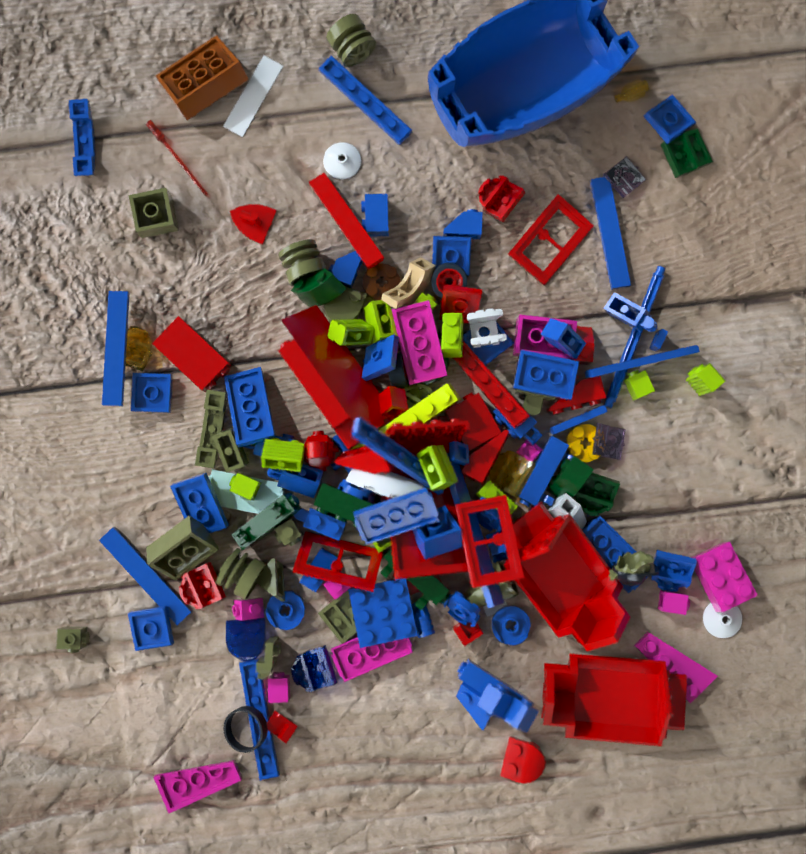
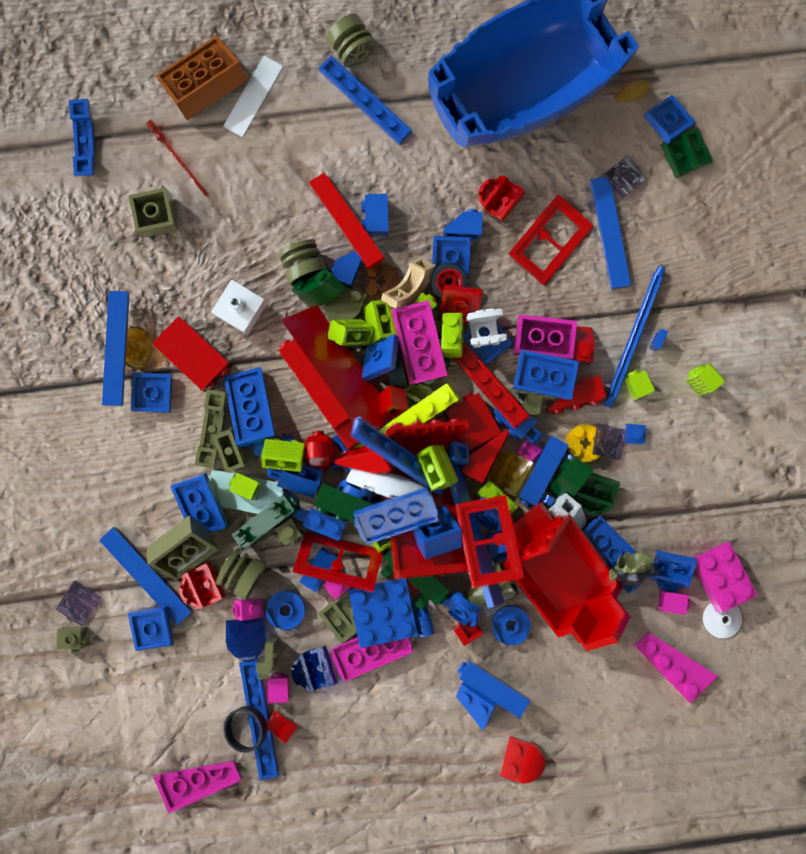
red shield [230,204,277,245] -> none
olive slope [255,558,285,602] -> none
white dish [324,142,361,180] -> none
blue brick [477,683,539,733] -> none
blue slope [540,318,586,359] -> none
red panel [541,653,687,746] -> none
blue tile [549,405,608,435] -> none
blue tile [585,345,700,378] -> none
brick [604,292,658,332] -> none
none -> clear purple piece [55,580,101,626]
none -> white brick [211,280,267,336]
none -> blue plate [624,424,646,444]

